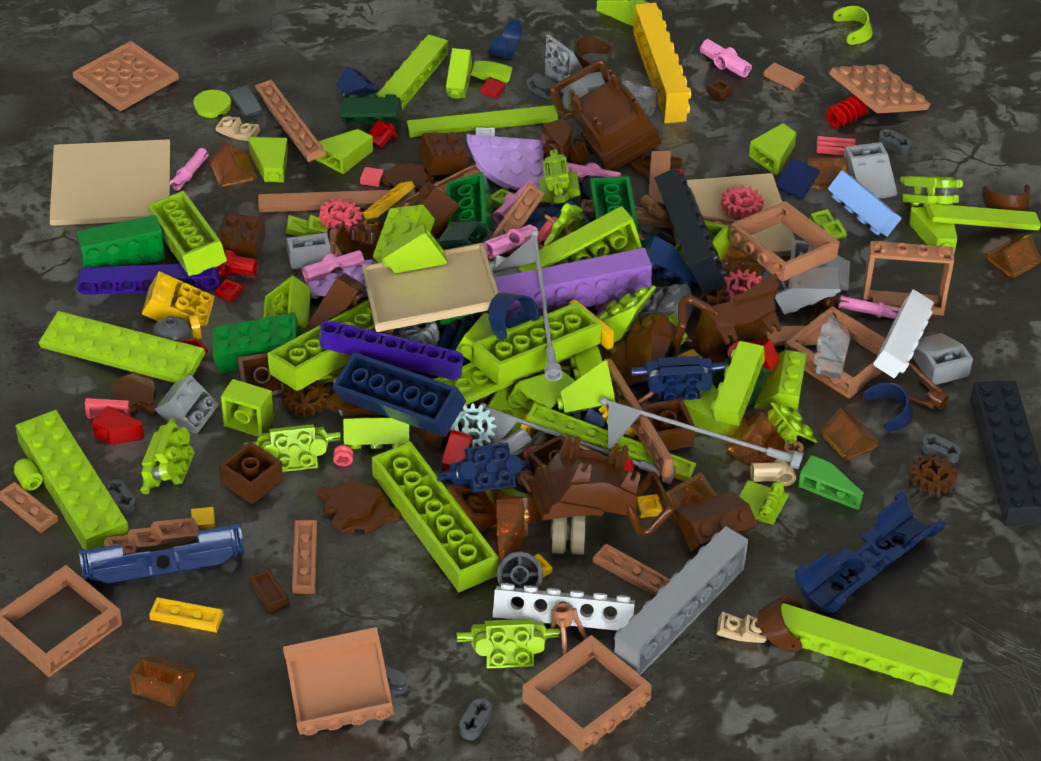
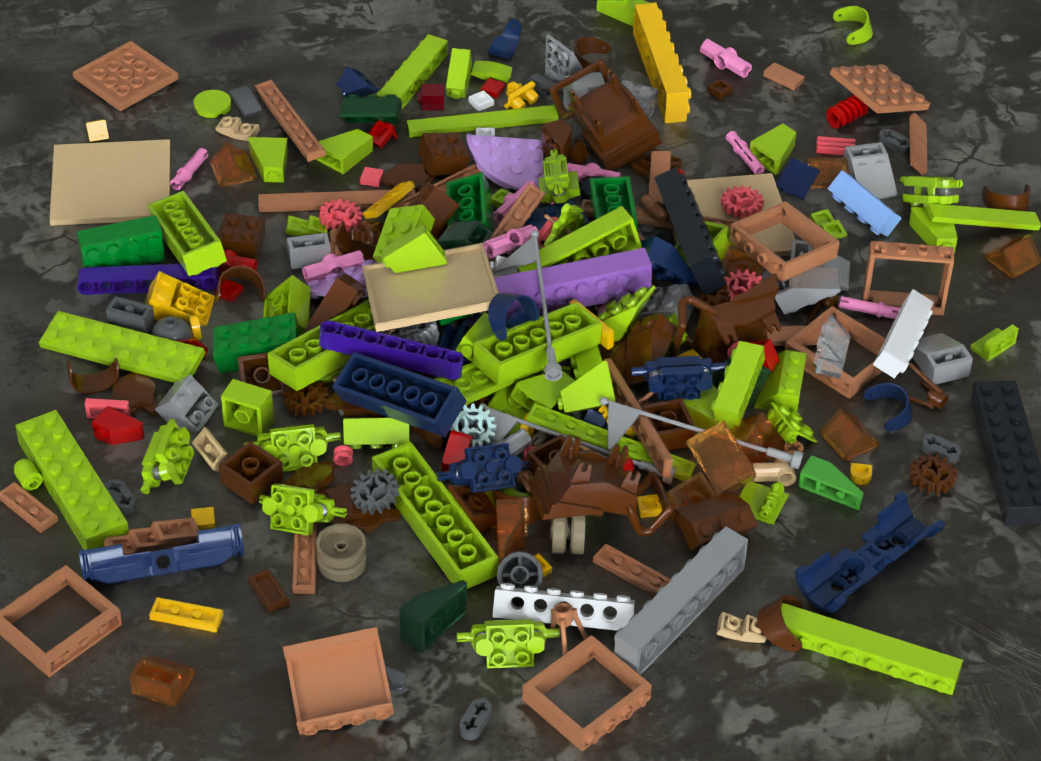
none -> reddish brown piece [66,358,119,394]
none -> yellow tile [85,119,109,142]
none -> dark grey brick [106,296,155,334]
none -> tan slope [192,427,228,472]
none -> reddish brown piece [216,266,266,302]
none -> lime piece [259,483,347,535]
none -> reddish brown tile [279,460,336,494]
none -> dark tan wheel [316,524,367,582]
none -> dark grey gear [350,468,400,515]
none -> clear green slope [399,580,467,654]
none -> dark red brick [418,84,444,111]
none -> white tile [468,91,494,112]
none -> yellow hips [504,81,539,110]
none -> clear orange slope [685,421,756,496]
none -> bright pink pin [726,131,765,174]
none -> yellow tile [849,463,872,485]
none -> nougat tile [909,113,928,175]
none -> lime panel [970,324,1019,362]

